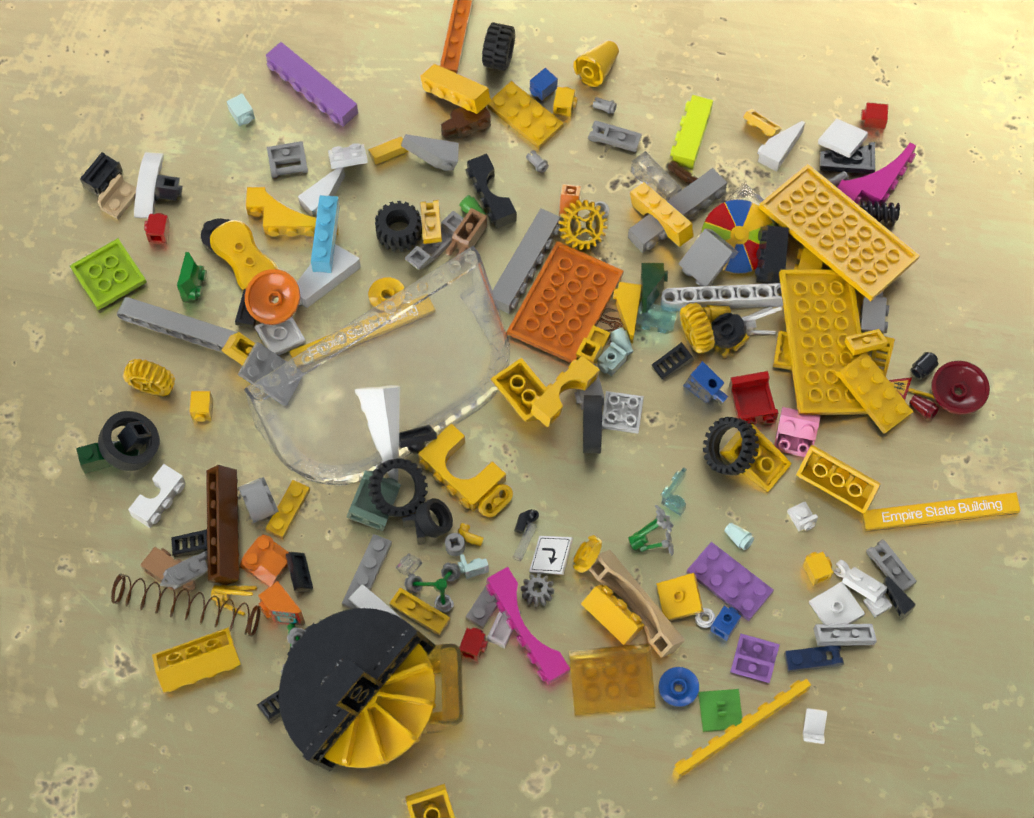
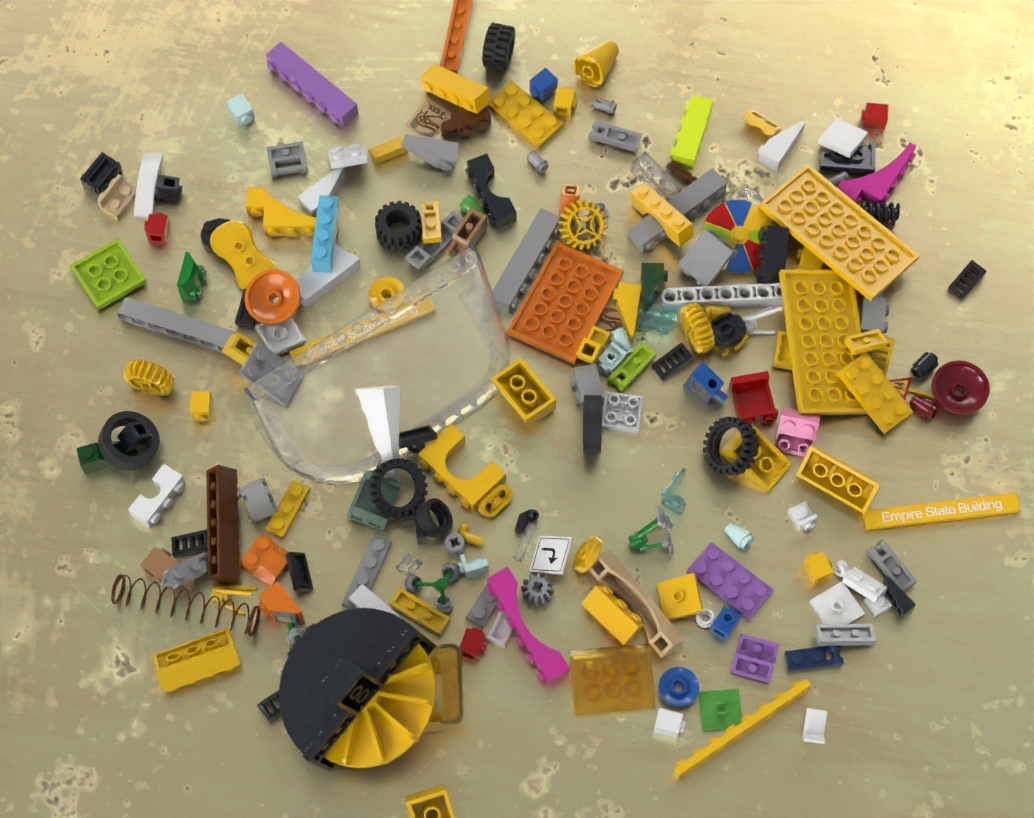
yellow arch [531,356,600,427] -> none
none -> sticker [405,98,451,139]
none -> lime plate [607,343,656,393]
none -> white brick [654,708,686,738]
none -> black slope [948,260,987,300]

